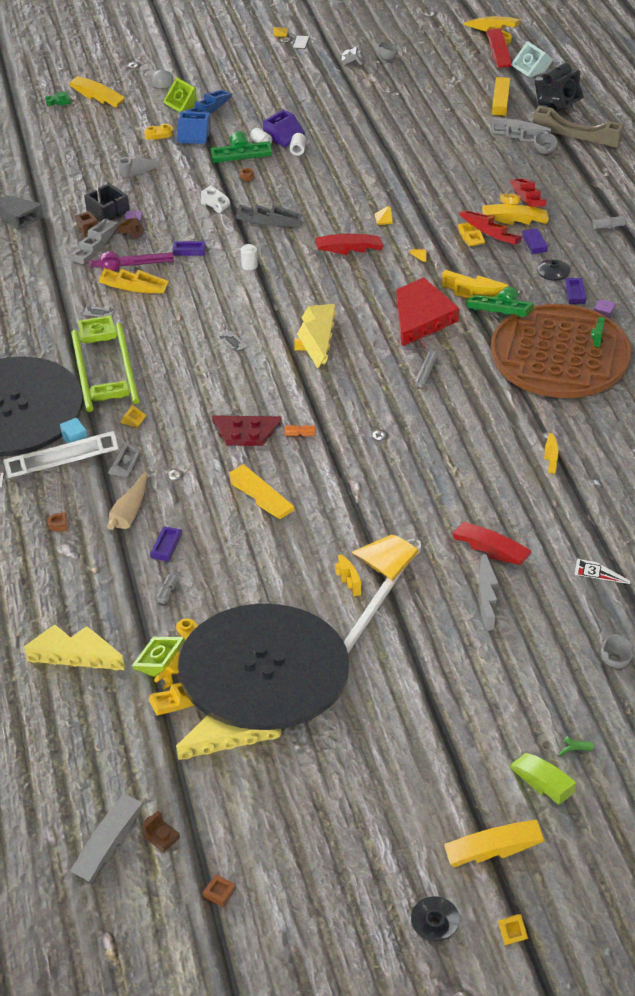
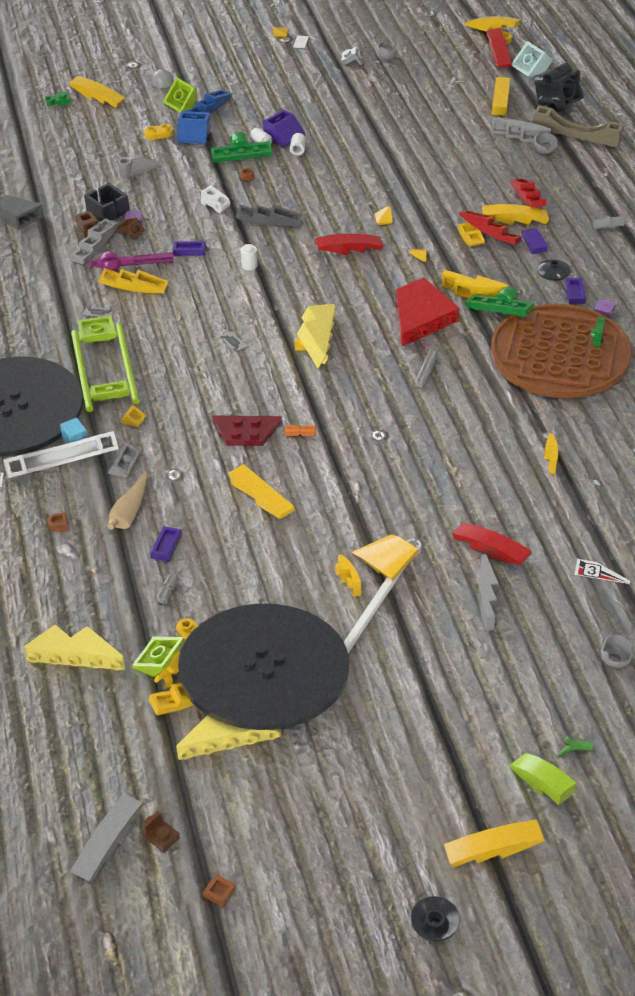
yellow slope [498,914,528,945] -> none
yellow plate [500,194,520,205] -> none

